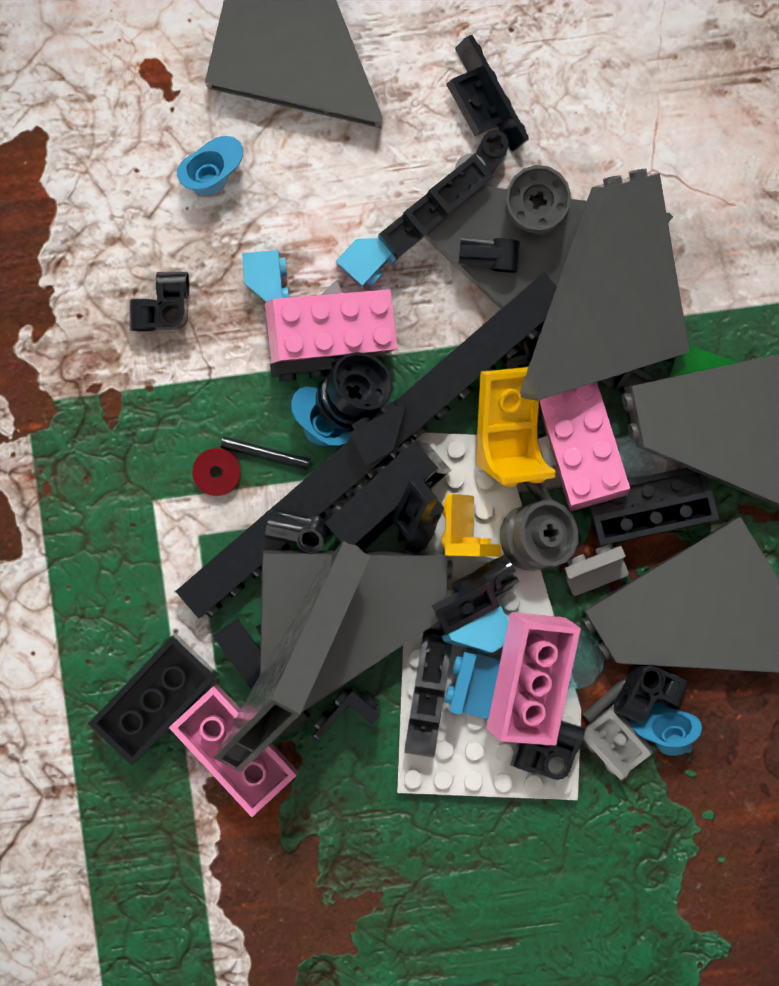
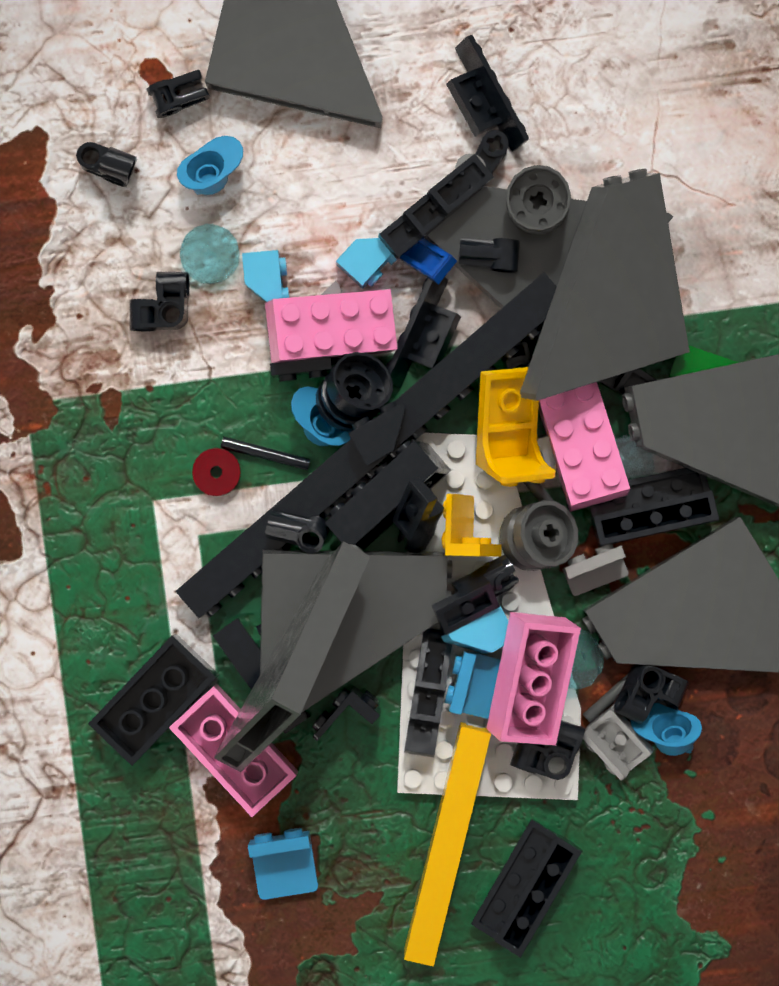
none -> black piece [76,142,137,187]
none -> black piece [146,70,210,118]
none -> clear light blue tile [180,224,240,284]
none -> dark azure bracket [248,828,318,900]
none -> black bracket [386,277,461,388]
none -> blue tile [400,238,457,285]
none -> yellow tile [404,722,491,967]
none -> black brick [471,819,583,958]

